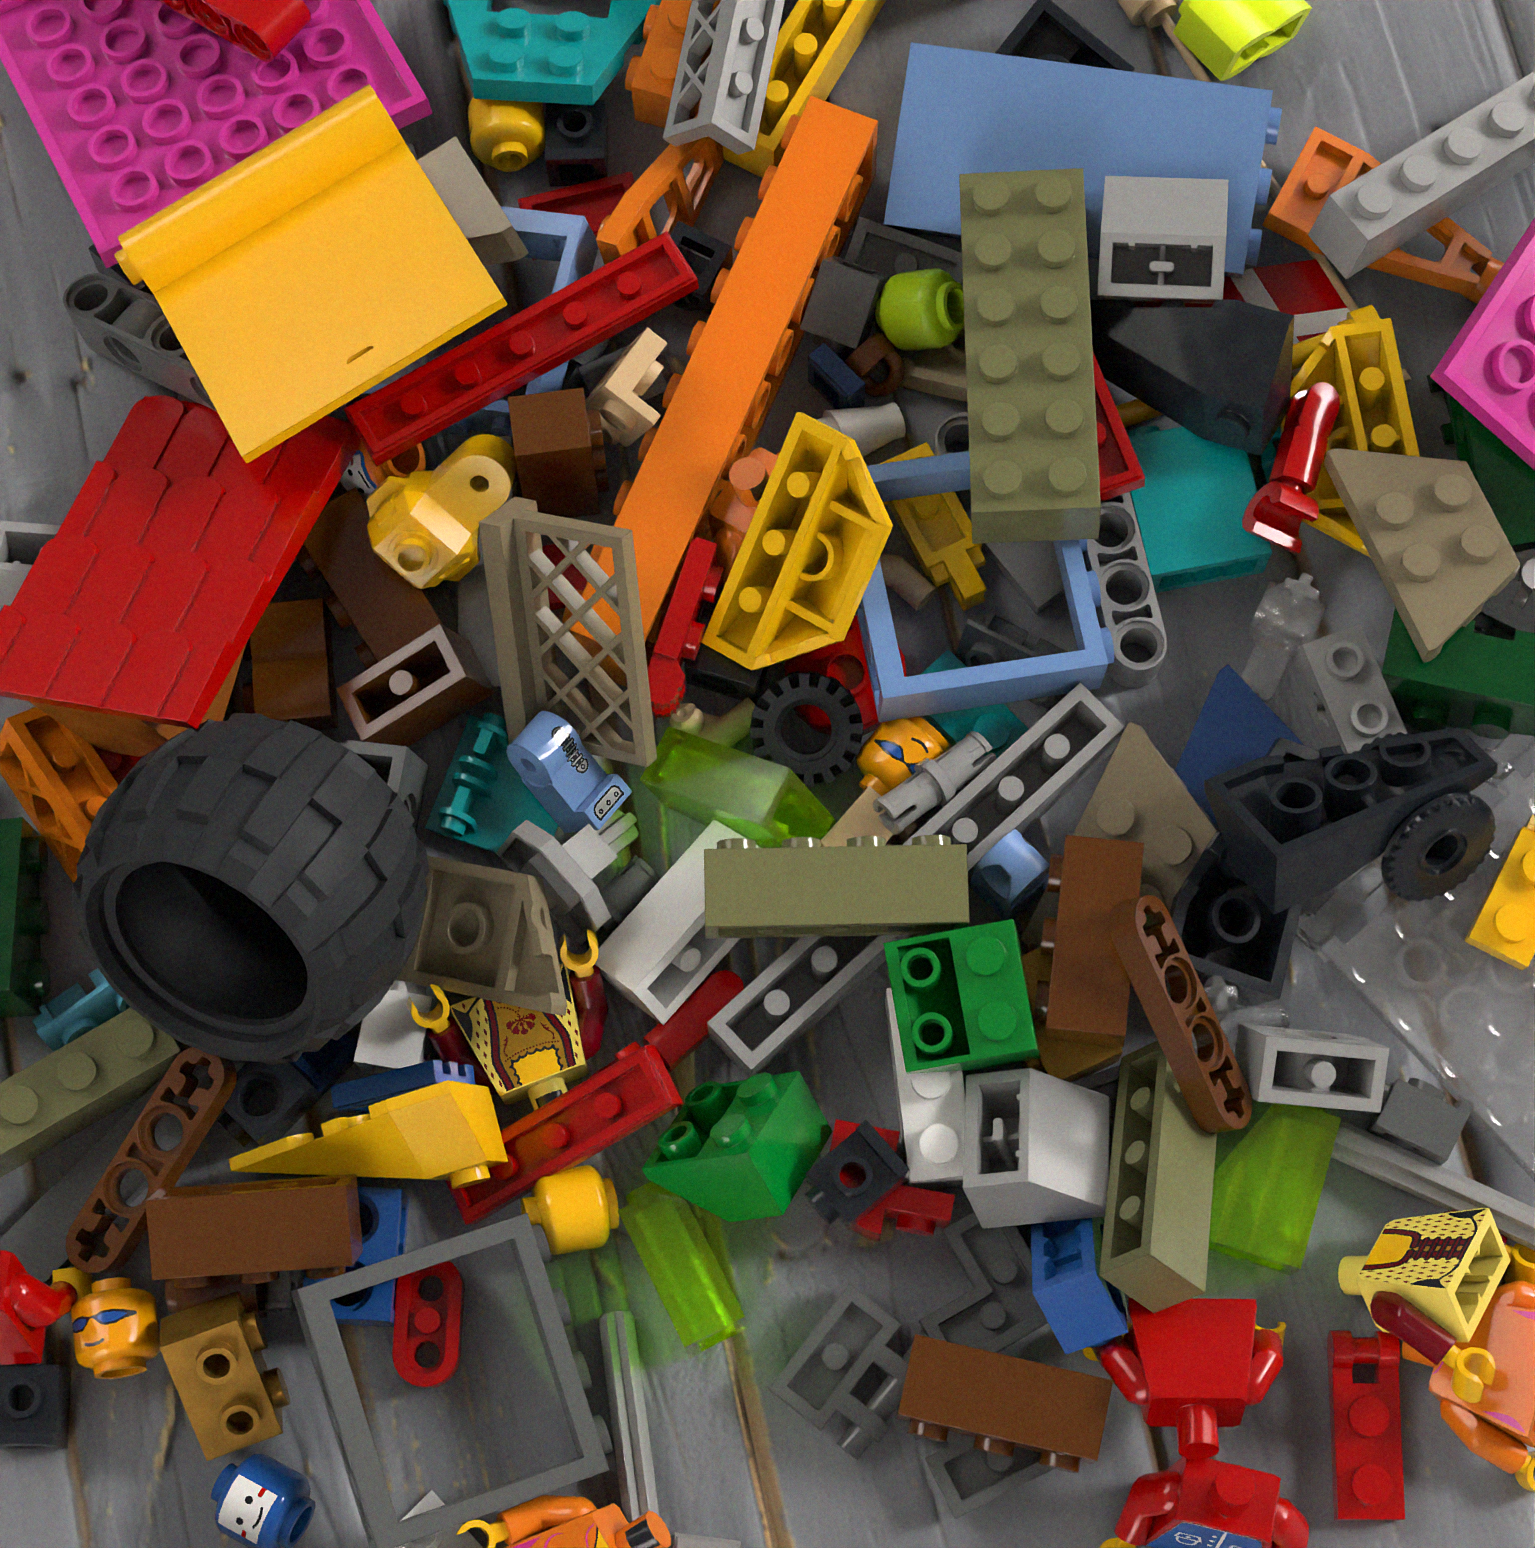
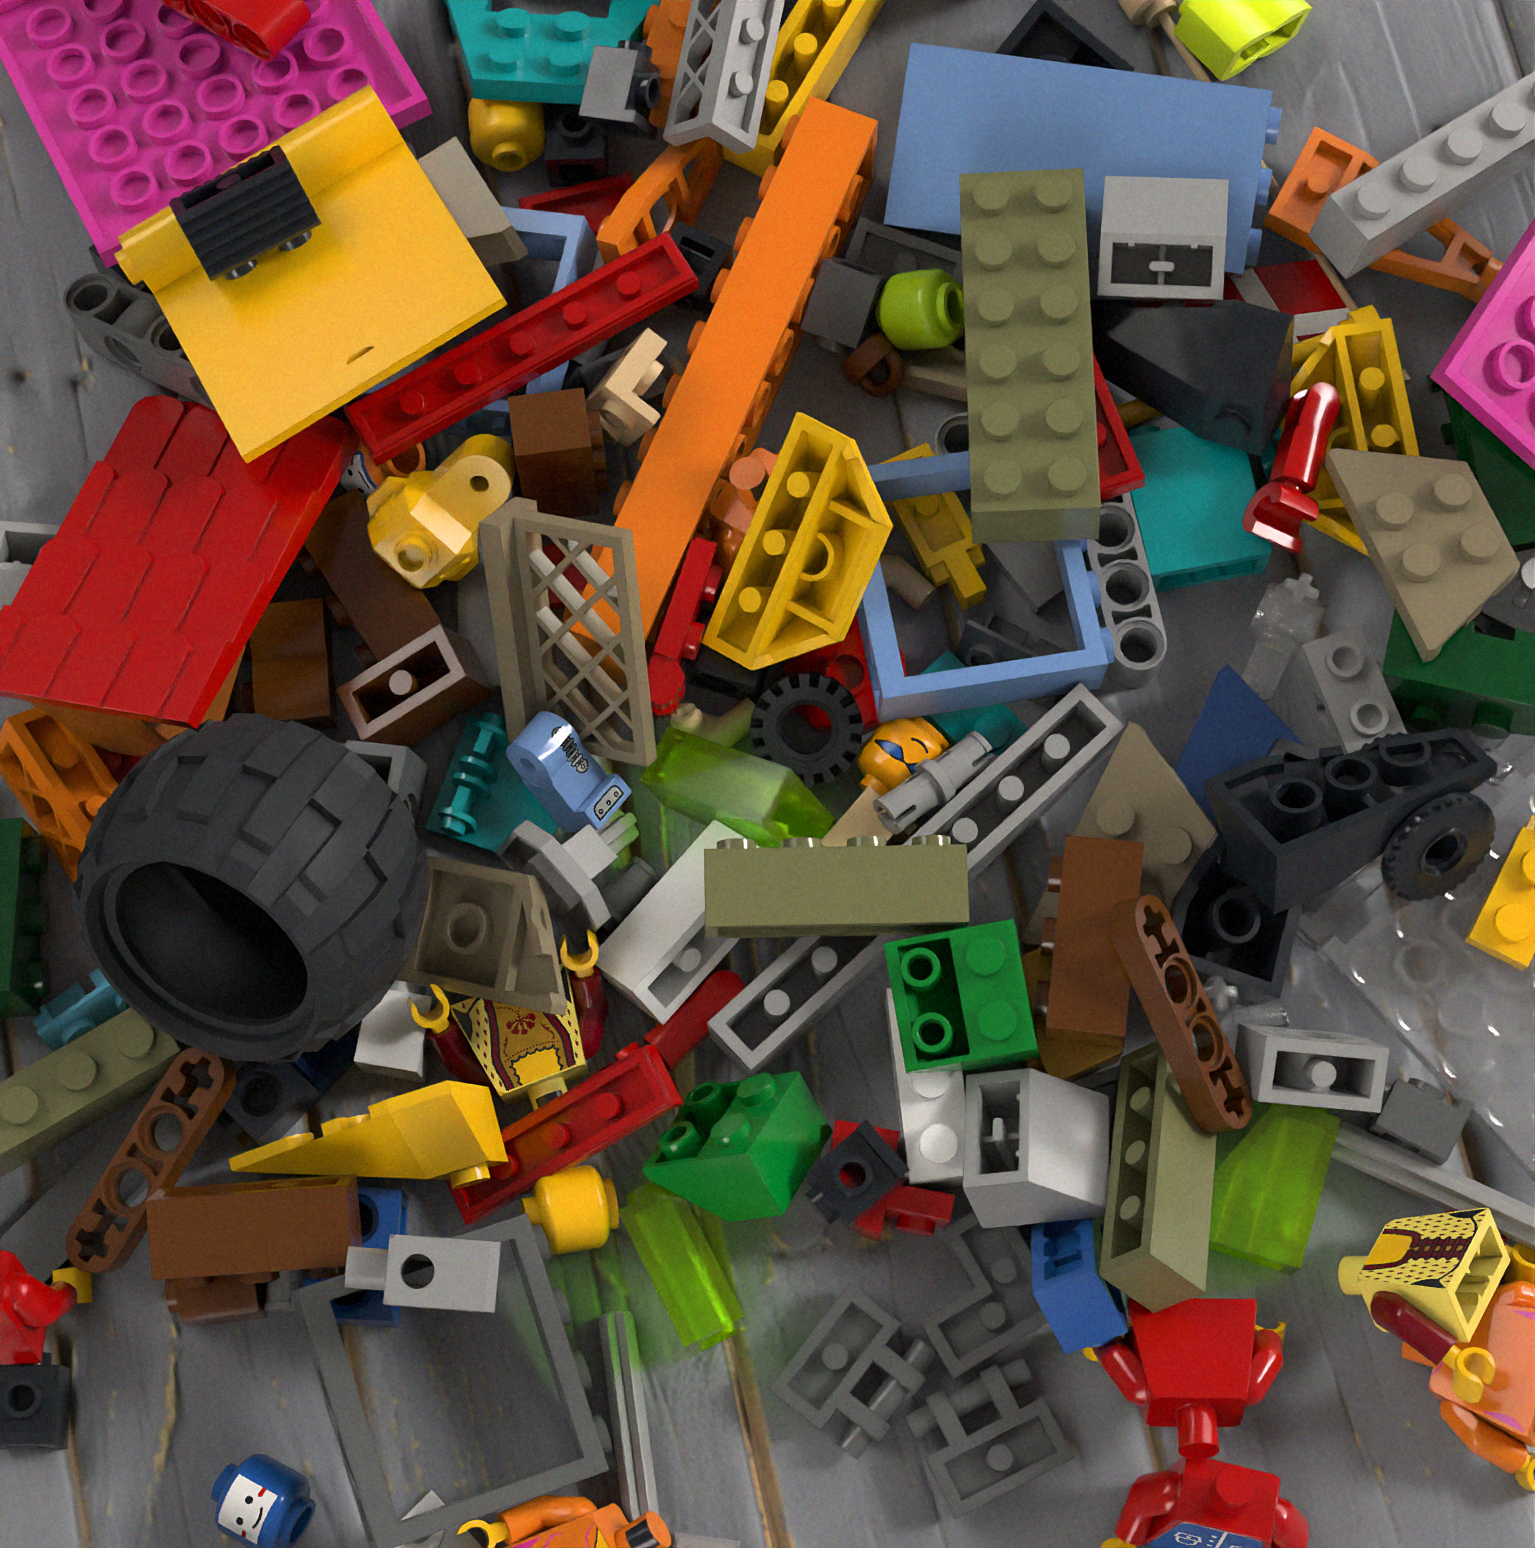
light orange head [71,1277,160,1379] -> none
pearl gold brick [160,1292,291,1461] -> none
blue tile [331,1060,475,1114] -> none
red plate [392,1260,465,1389] -> none
dark blue tile [808,342,865,409] -> none
white cone [816,402,905,458] -> none
reddish brown brick [896,1334,1114,1473] -> none
medium blue leg [969,829,1050,921] -> none
red plate [1327,1330,1405,1520] -> none
none -> black brick [169,145,322,281]
none -> light grey torso [344,1234,501,1314]
none -> brick [579,40,661,141]

